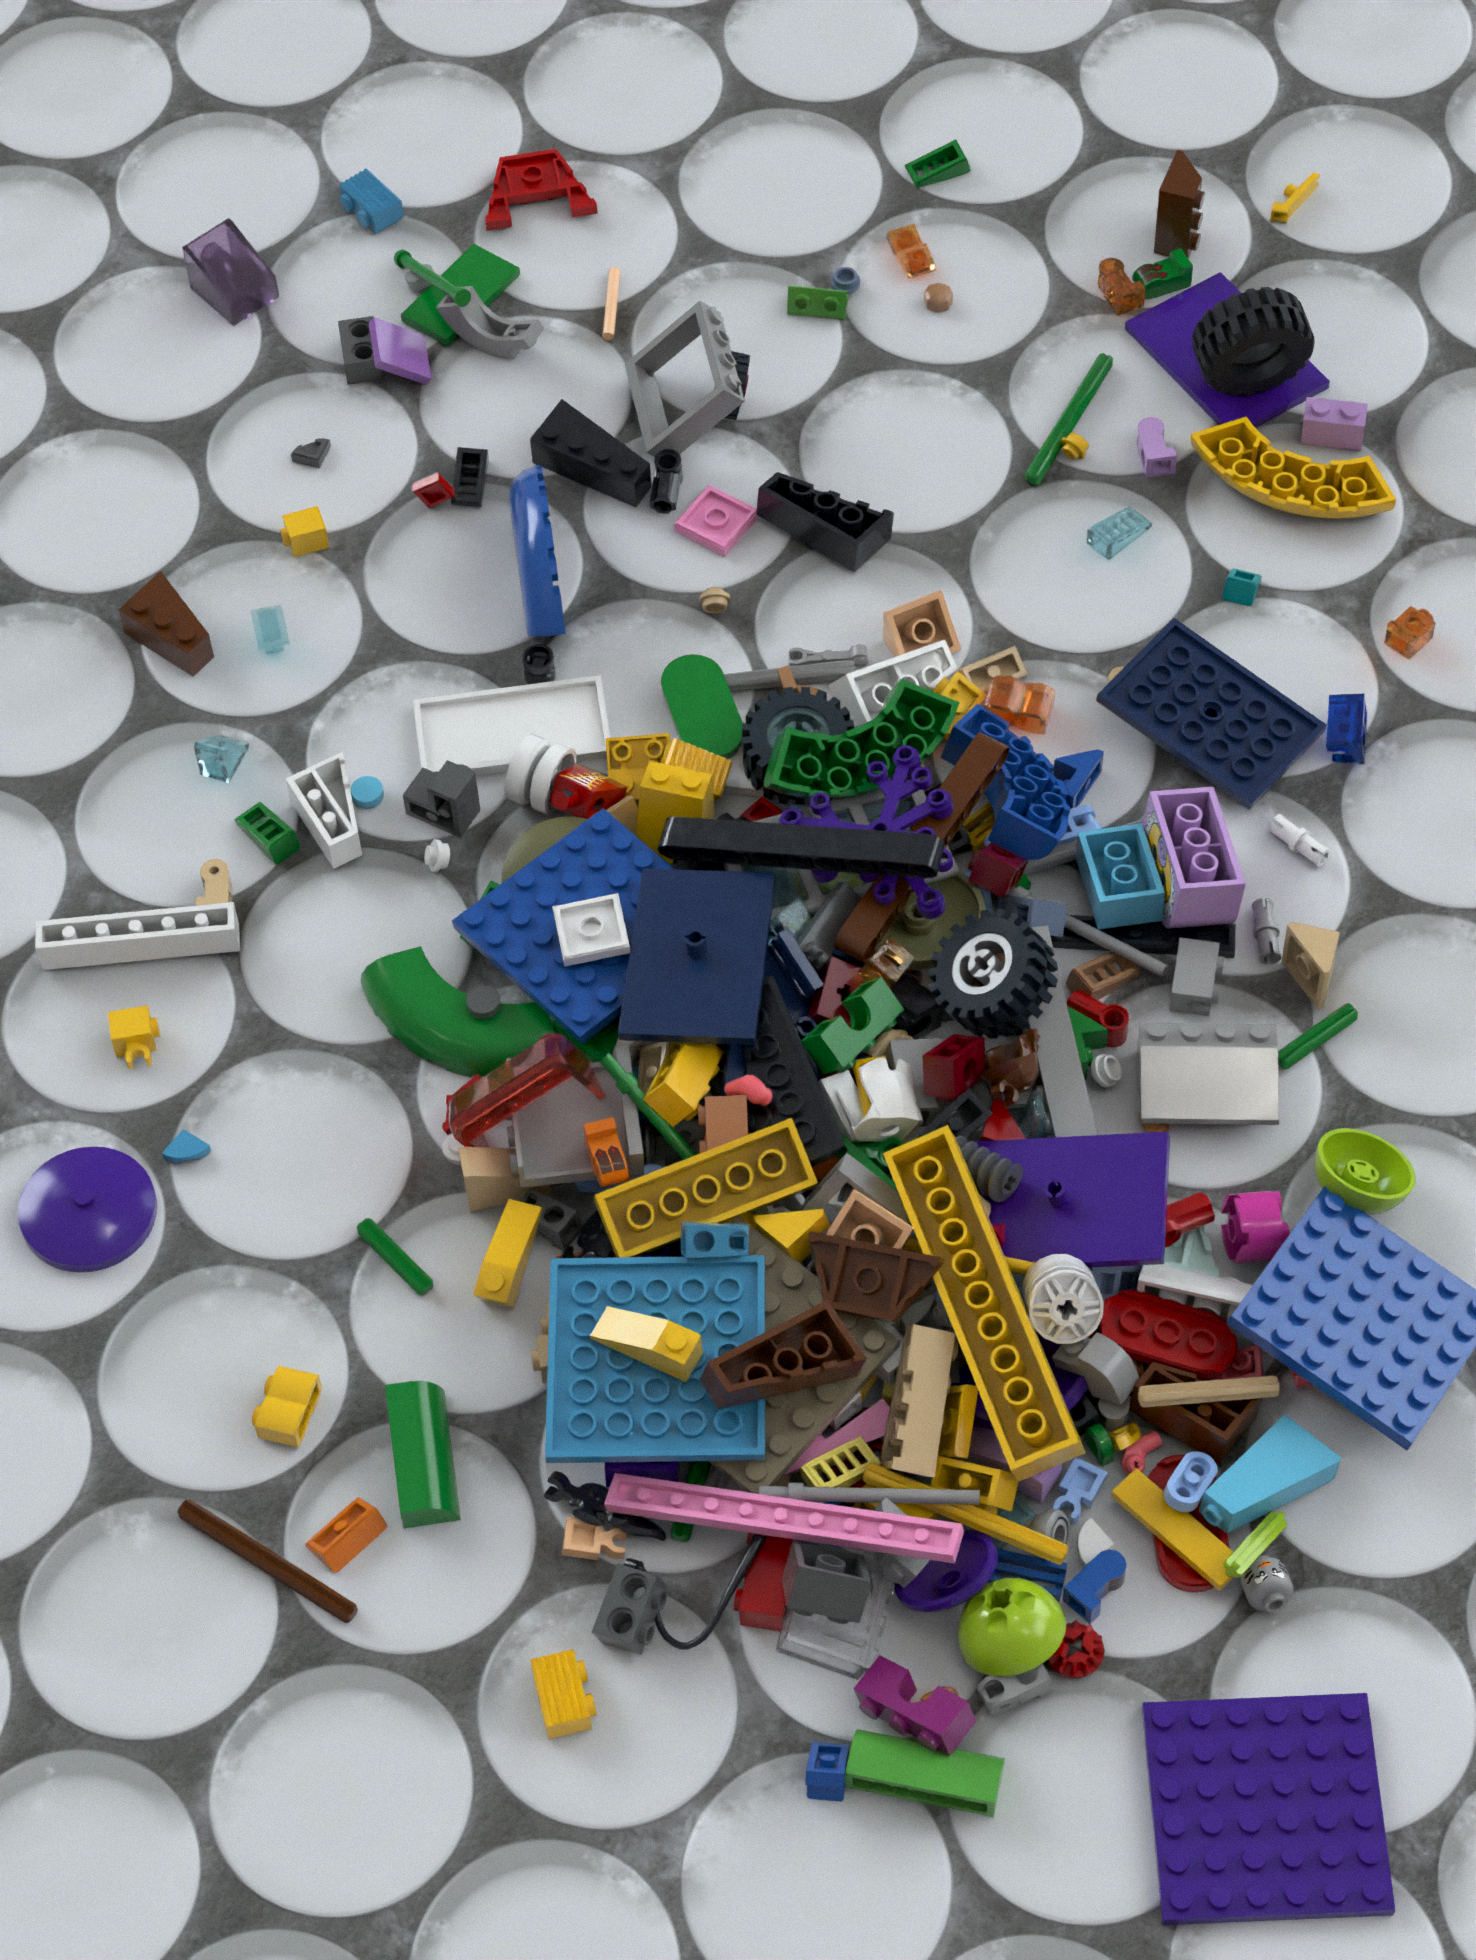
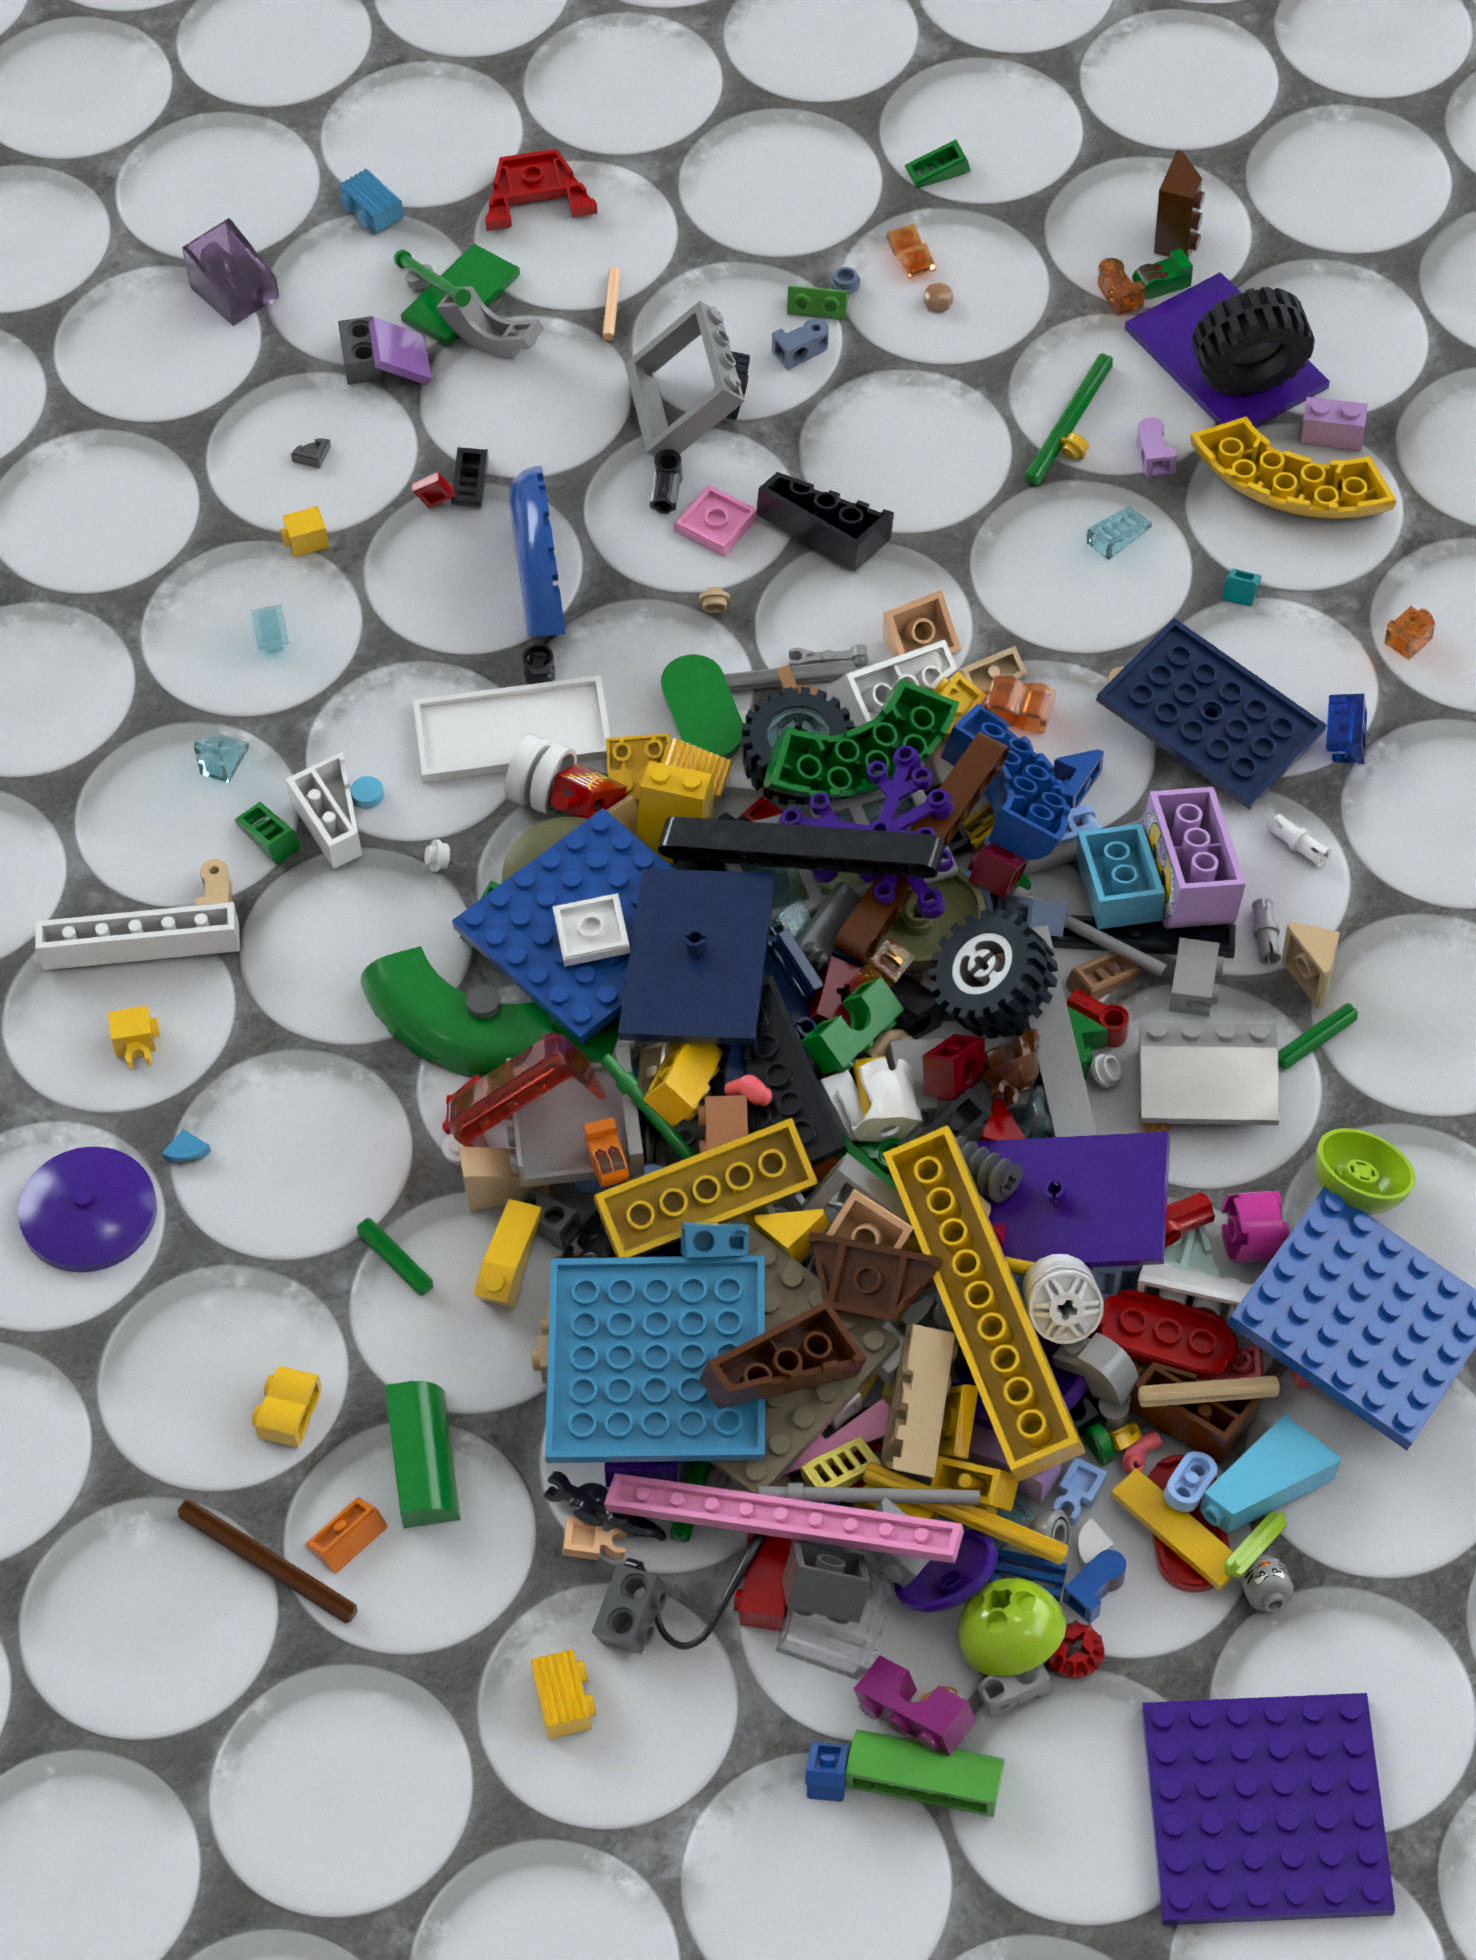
reddish brown wedge [119,571,214,677] -> none
dark grey brick [403,760,481,838] -> none
black wedge [530,399,652,508] -> none
yellow slope [590,1306,703,1383] -> none
yellow piece [1270,172,1320,223] -> none
none -> sand blue leg [772,318,829,370]

